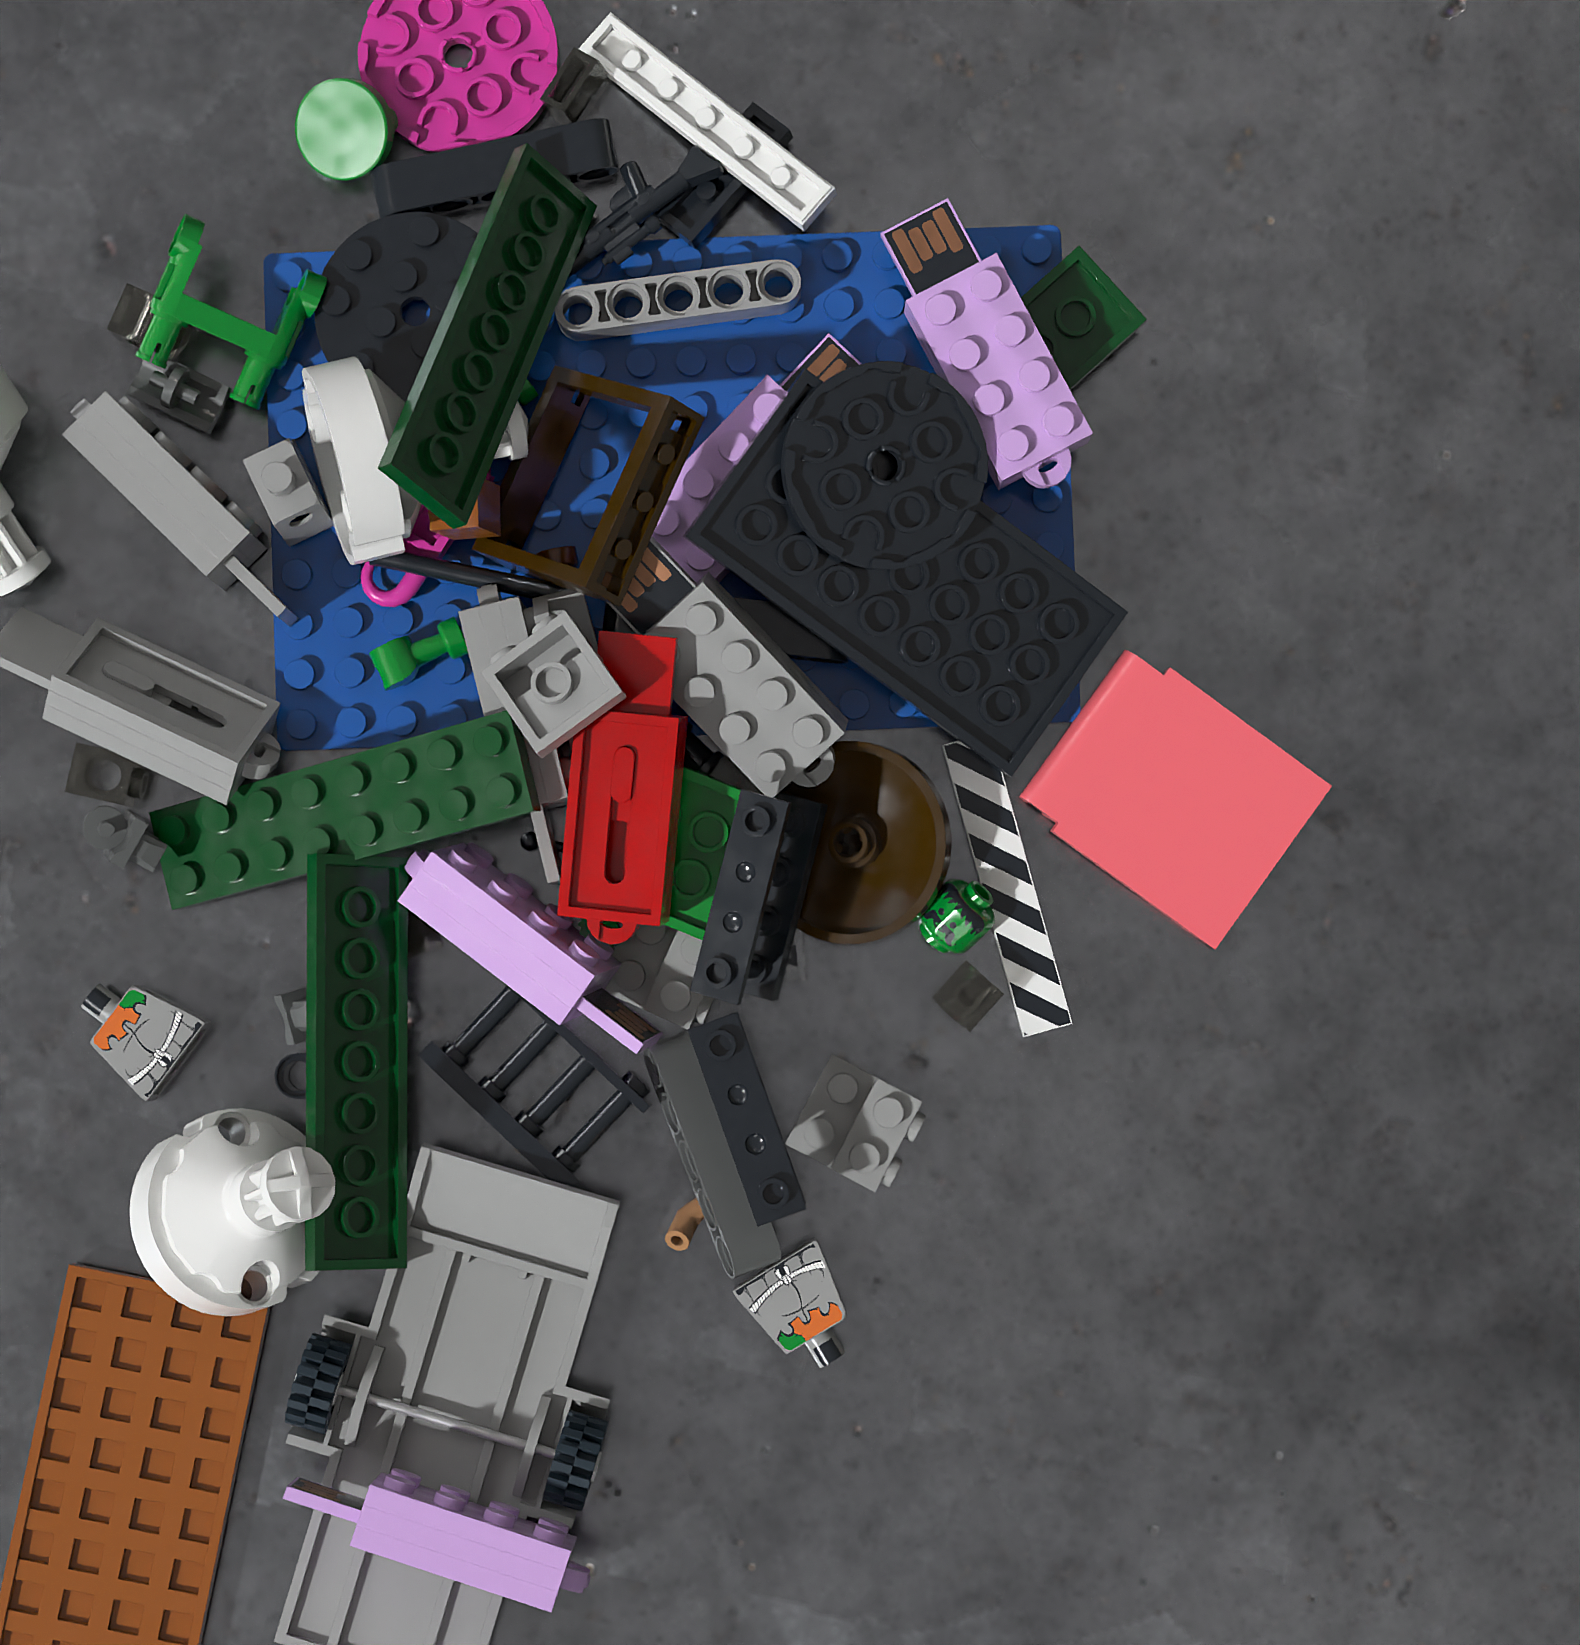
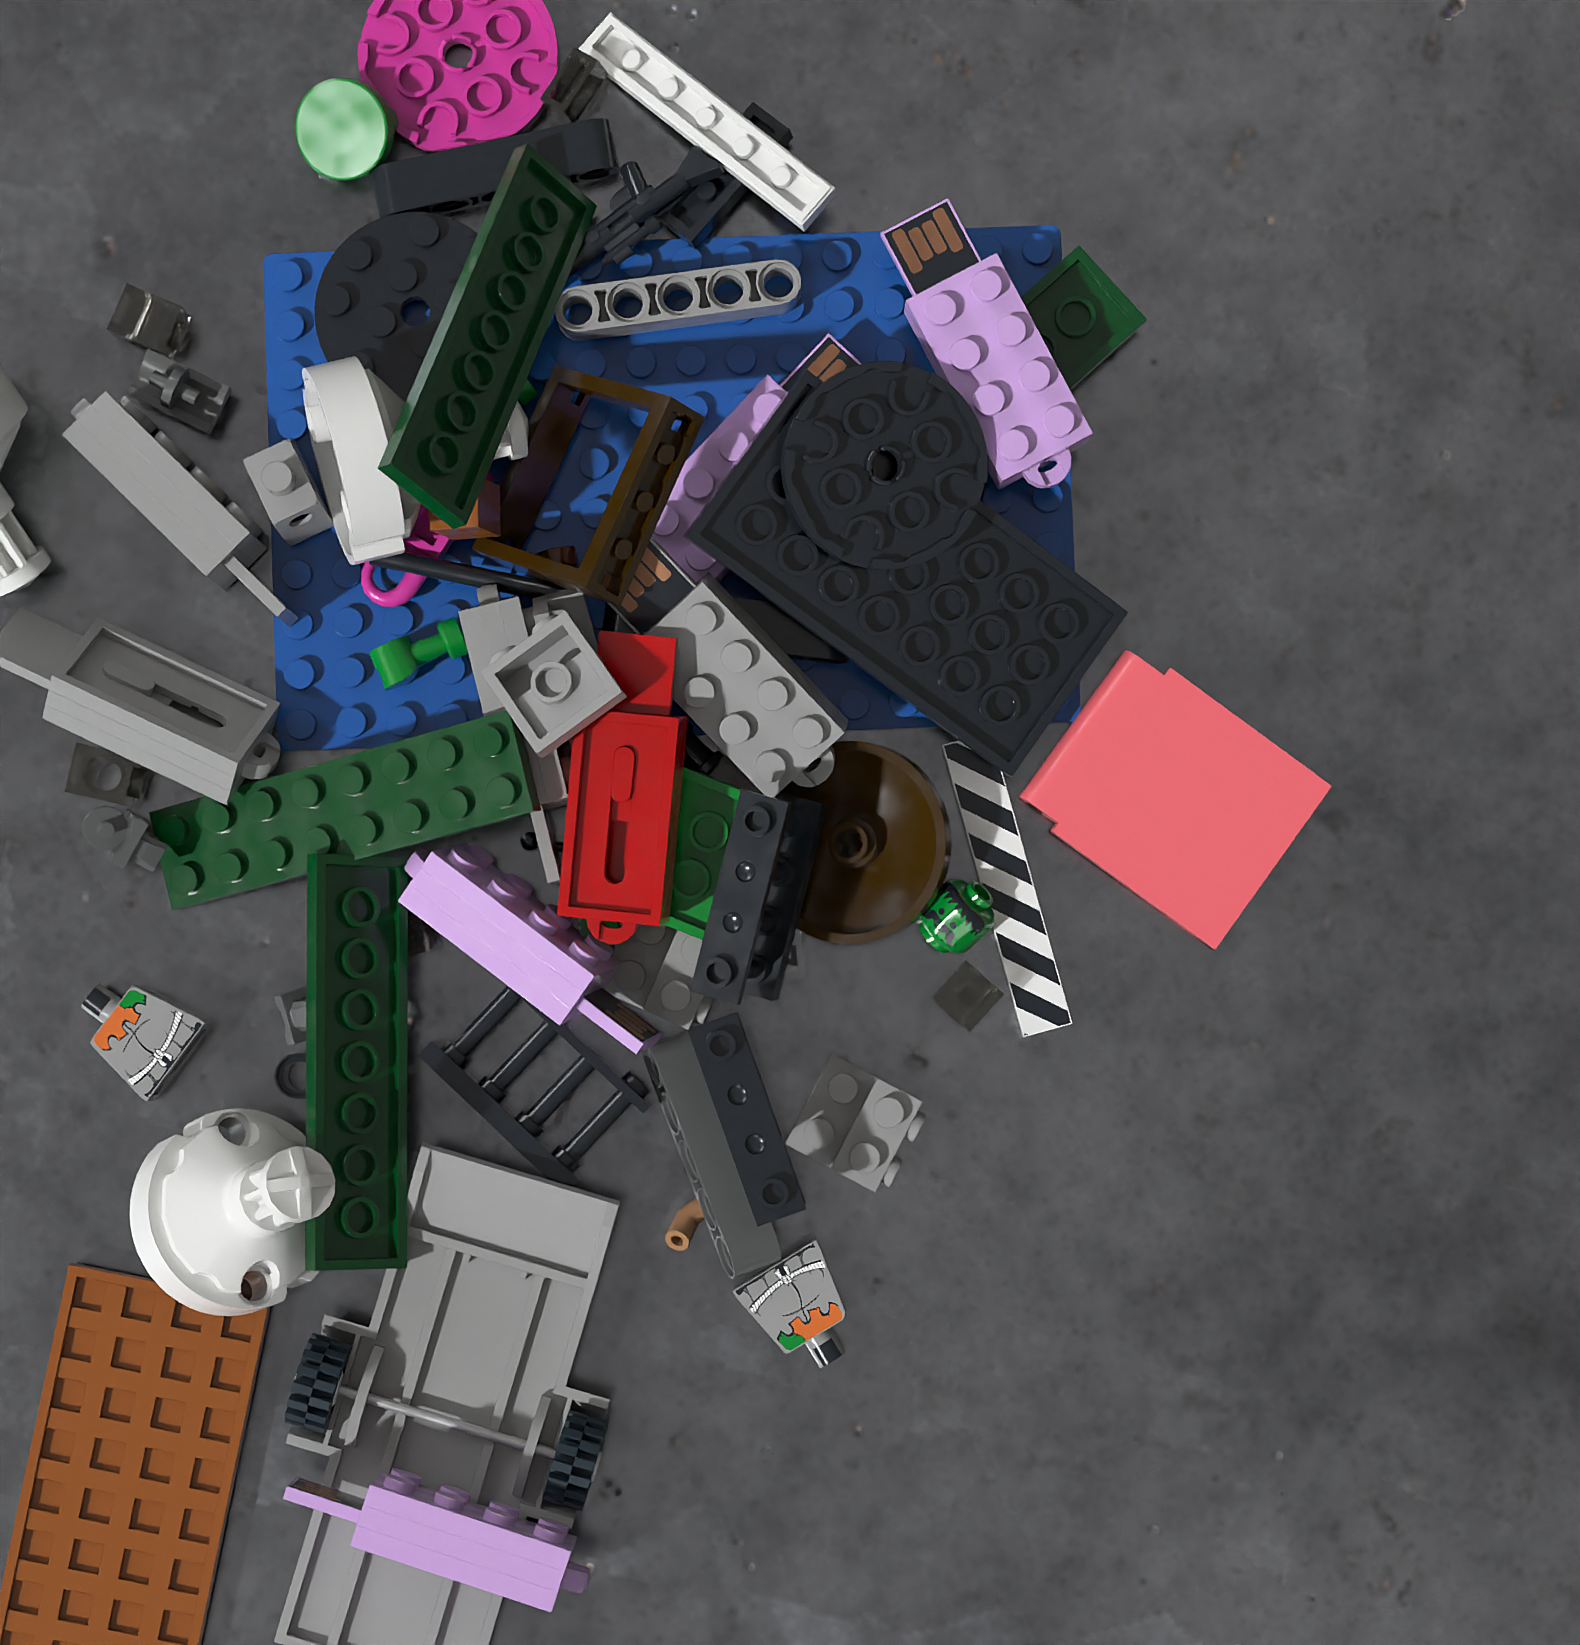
green connector [135,213,327,410] -> none

